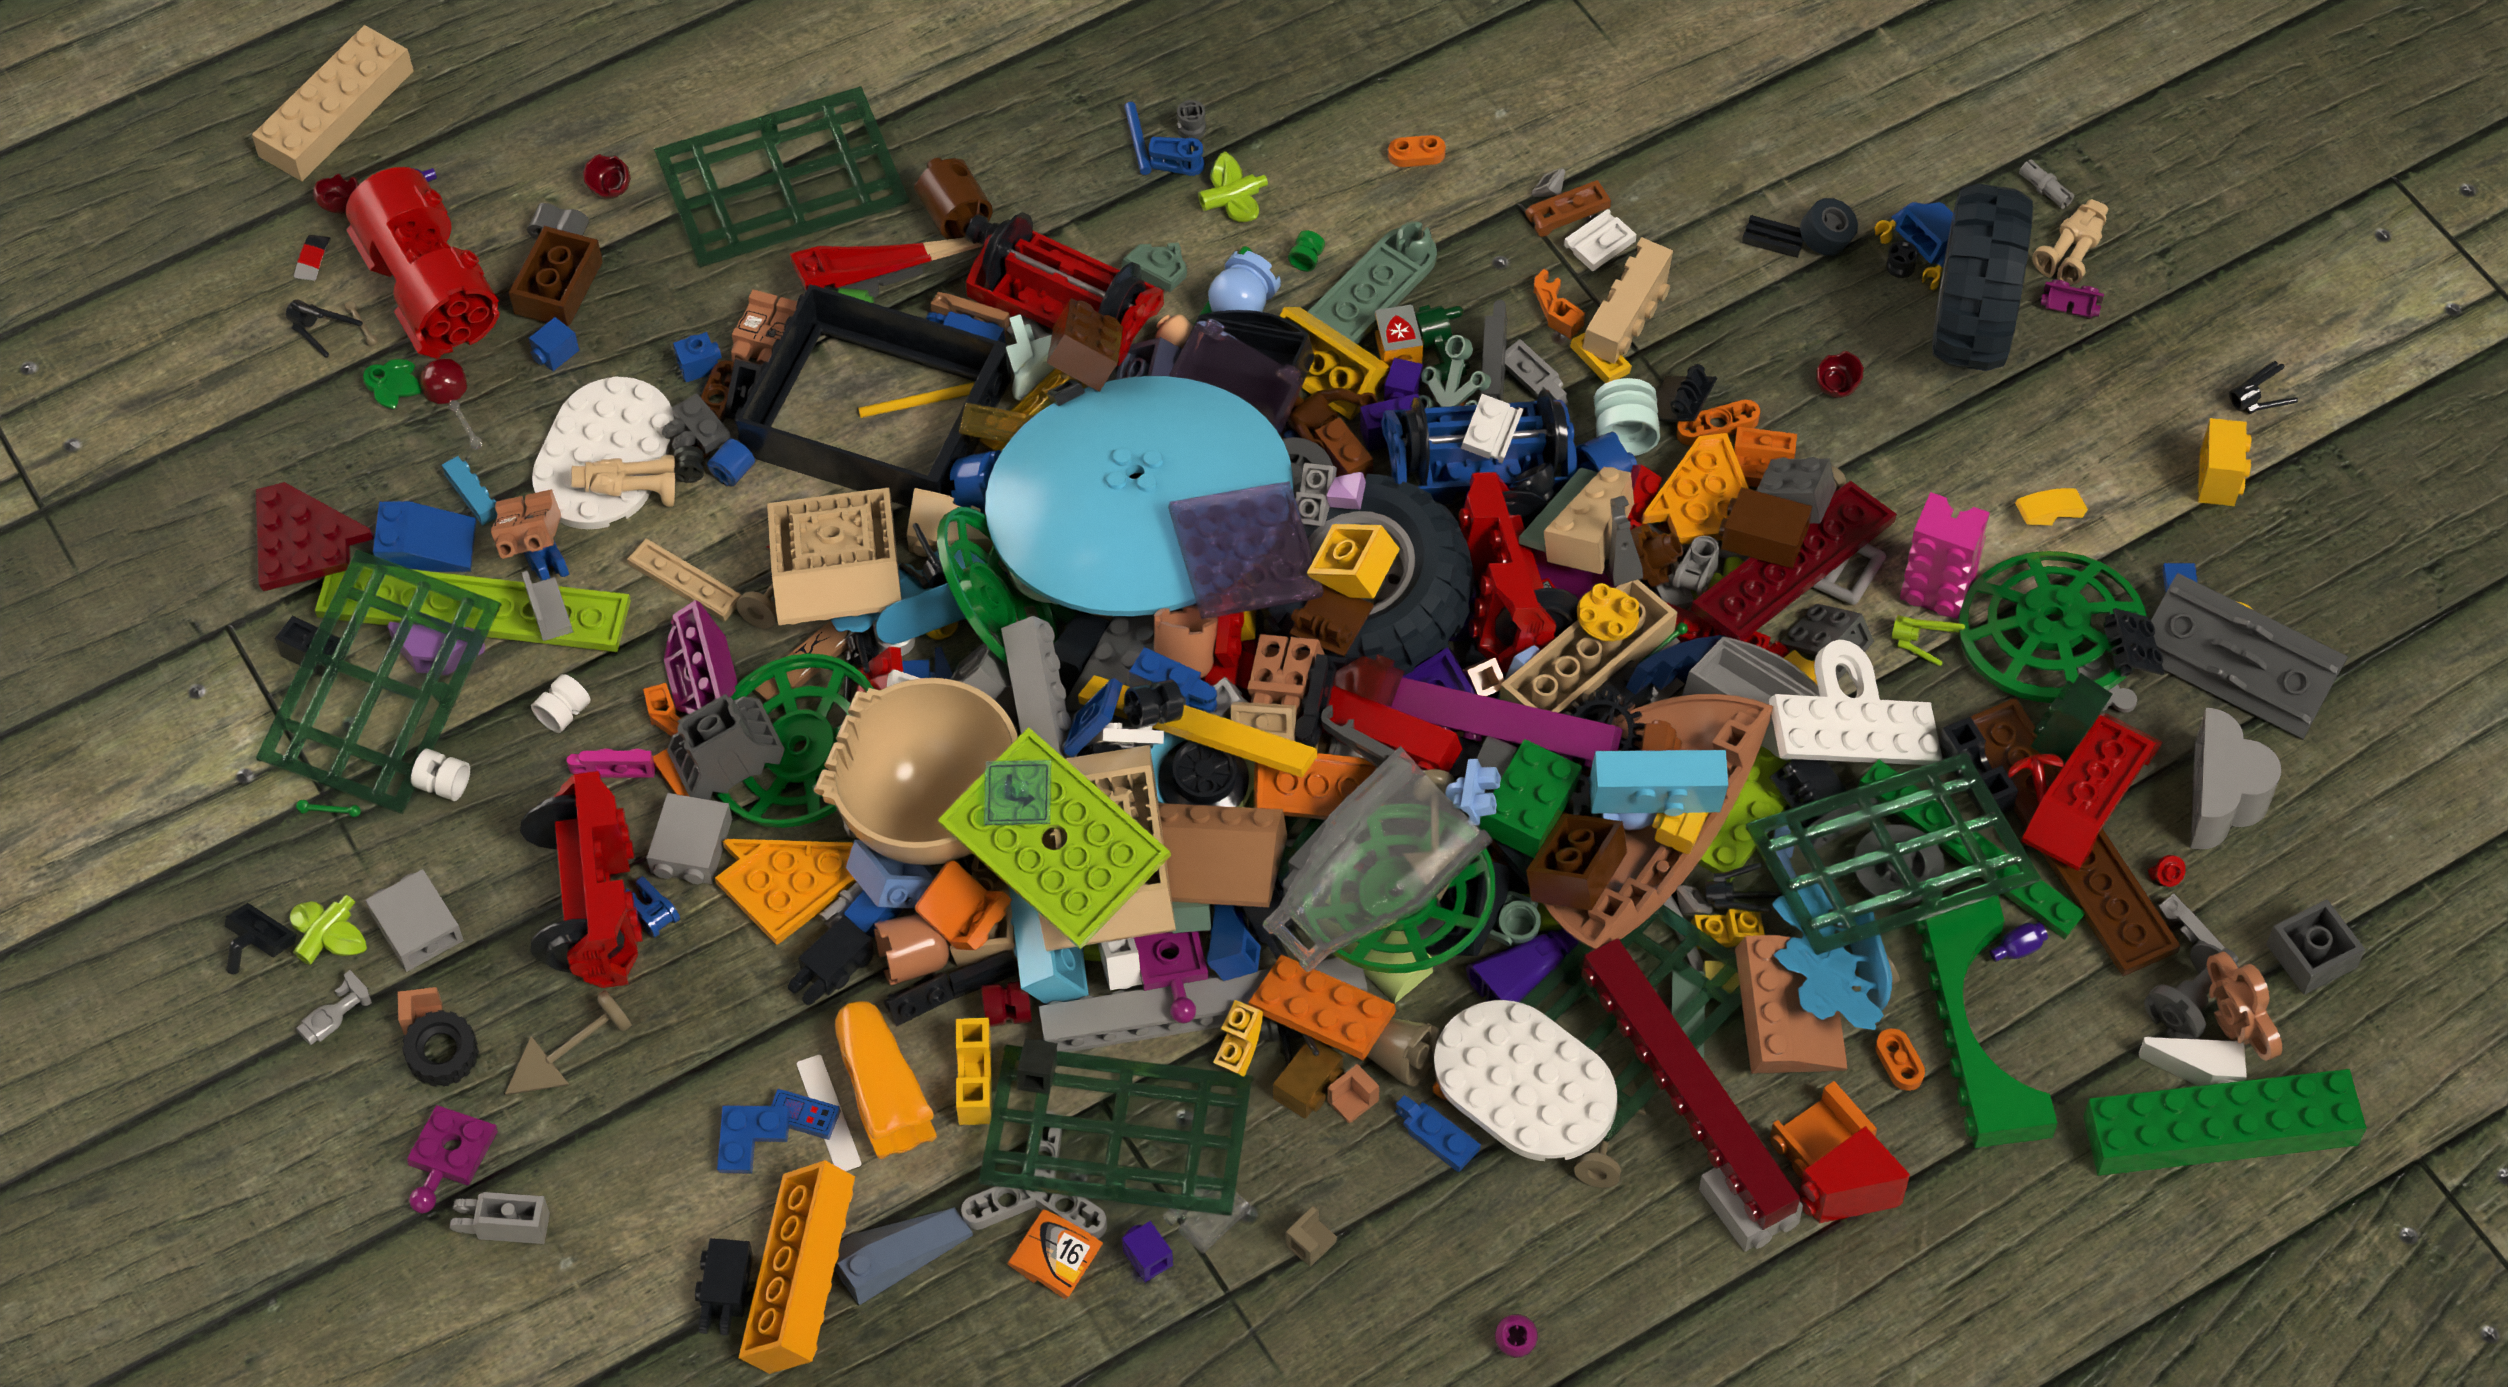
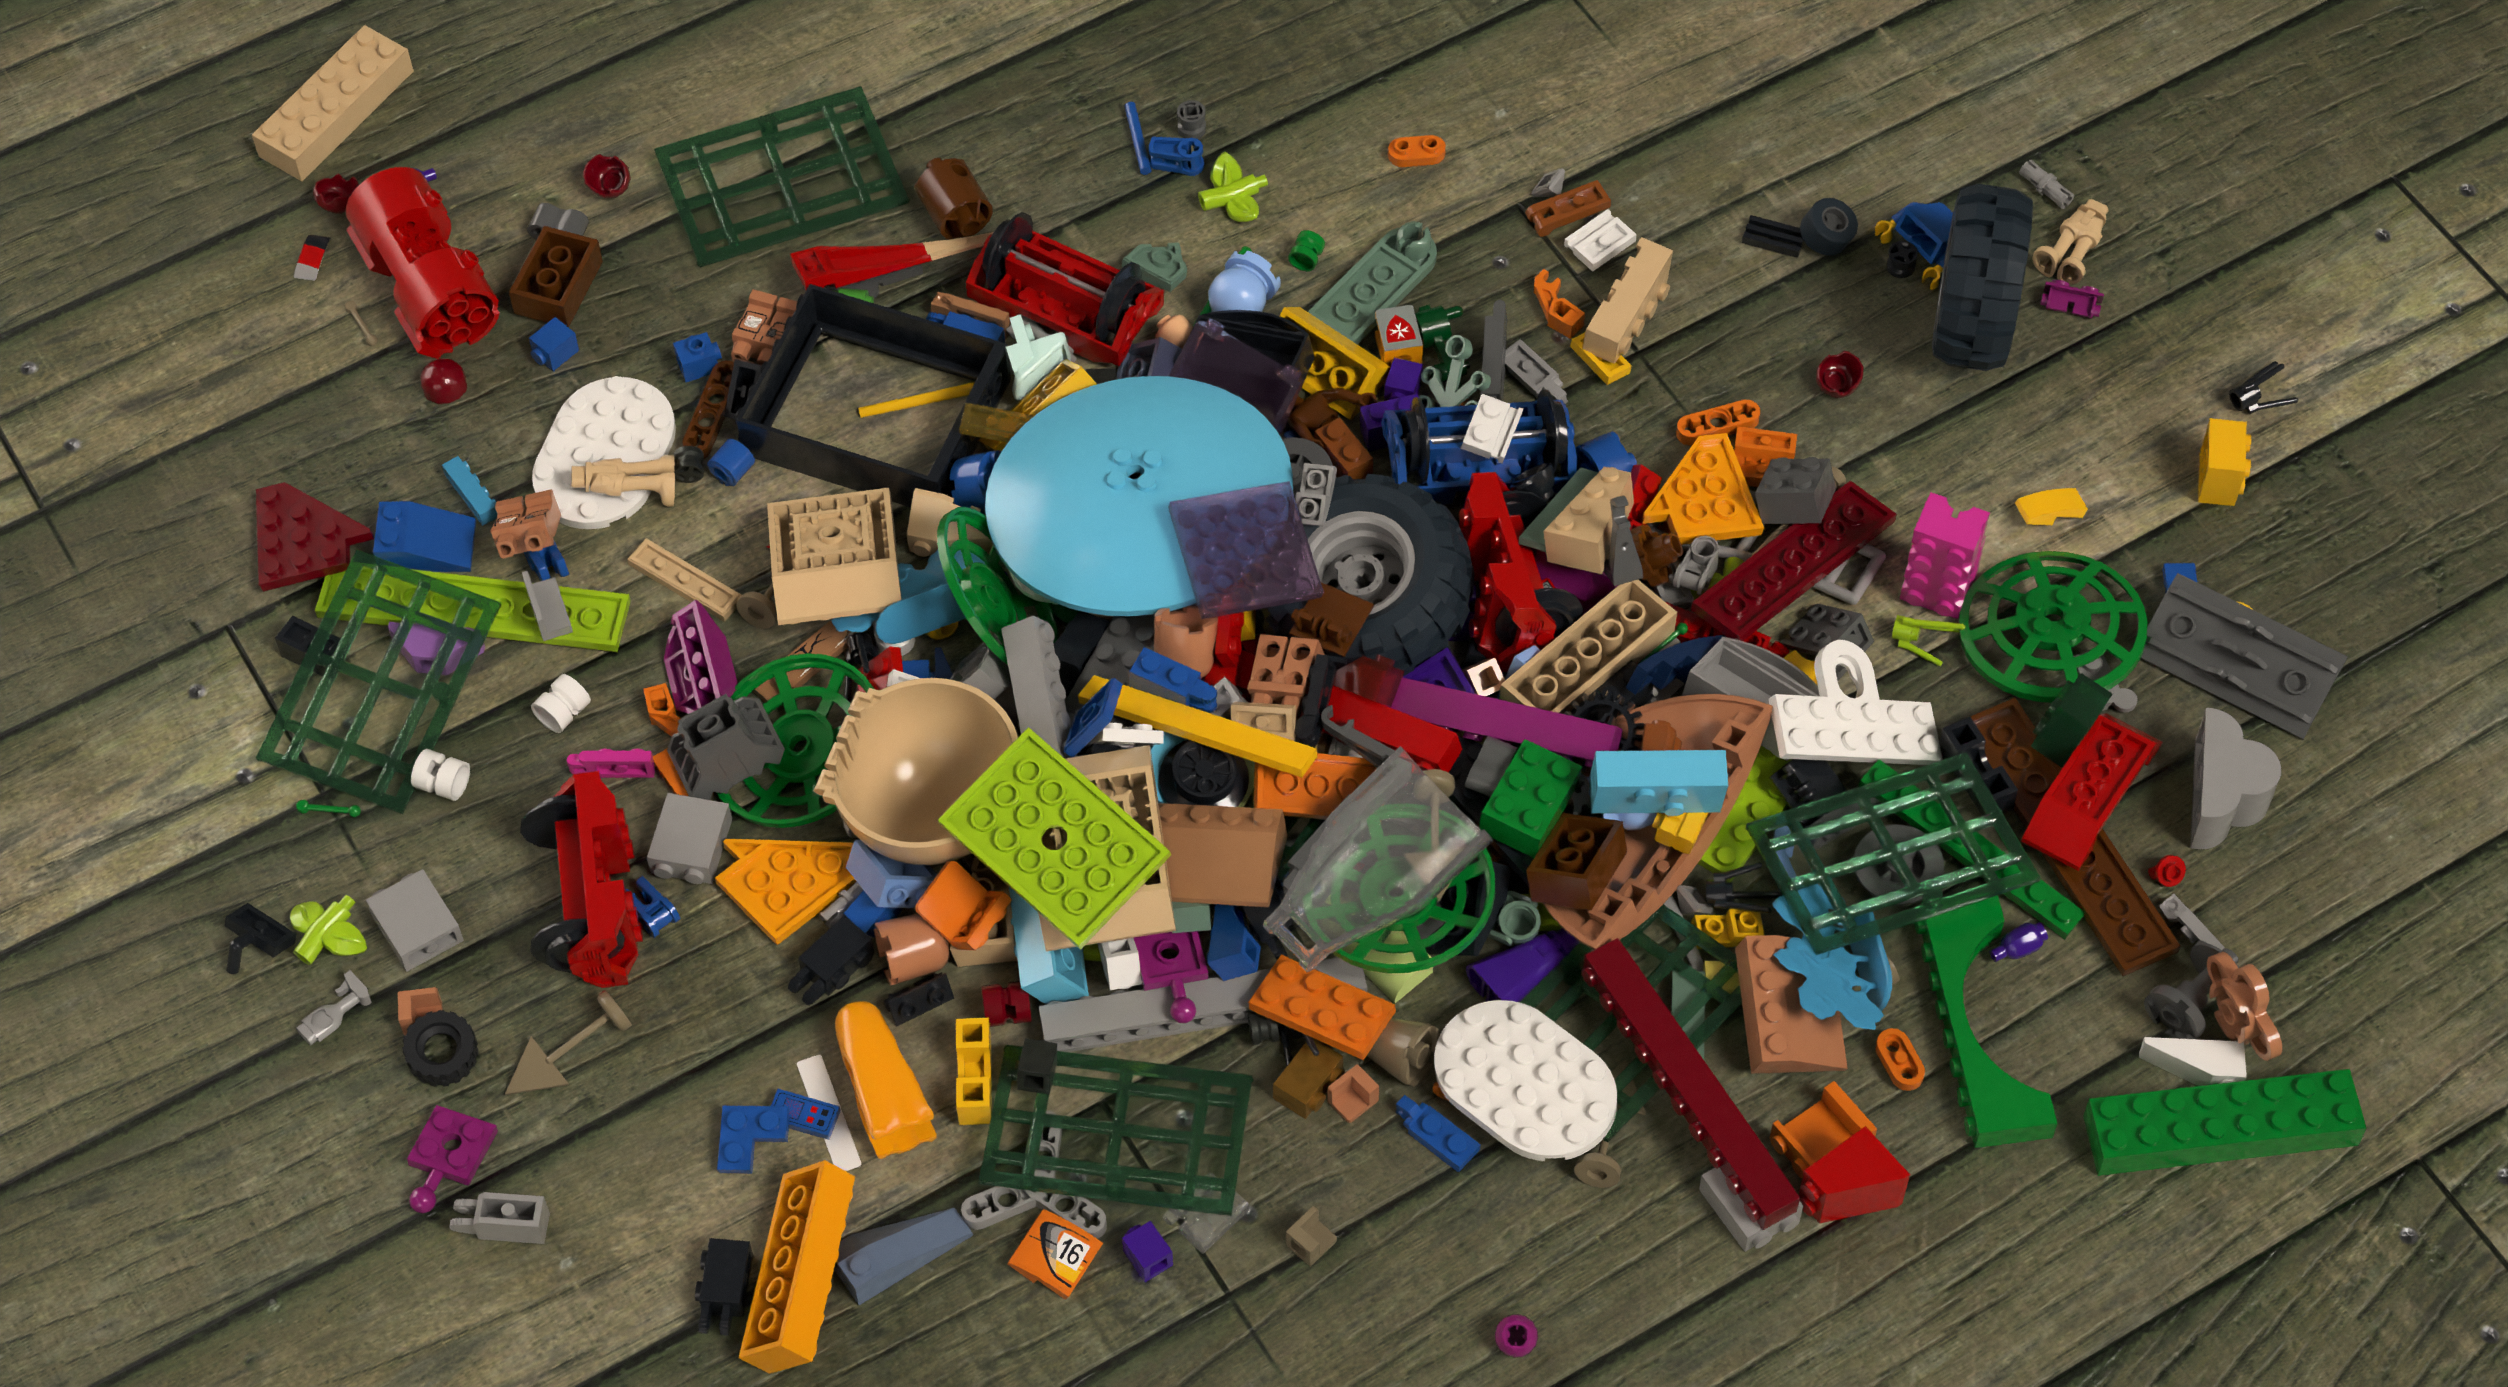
black plant [286,299,363,358] -> none
green plate [363,359,422,409] -> none
clear hinge [448,400,482,450] -> none
dark grey hinge [661,394,731,454] -> none
black plant [899,523,948,589] -> none
black tile [949,951,1015,999] -> none
black wheel [965,214,1000,247] -> none
clear light blue piece [984,760,1051,825] -> none
black tile [1046,379,1085,406] -> none
reddish brown brick [1047,298,1123,392] -> none
black wheel [1123,679,1184,729] -> none
yellow slope [1213,1000,1263,1077] -> none
yellow slope [1307,524,1400,599] -> none
lavender slope [1327,472,1366,510] -> none
light blue hips [1445,759,1501,826] -> none
yellow dish [1577,583,1639,641] -> none
light aqua wheel [1594,378,1660,456] -> none
black hinge [1656,364,1717,421] -> none
reddish brown brick [1719,487,1813,569] -> none
red plant [2008,754,2063,805] -> none
black hinge [2103,608,2165,676] -> none
dark grey brick [2266,899,2365,995] -> none

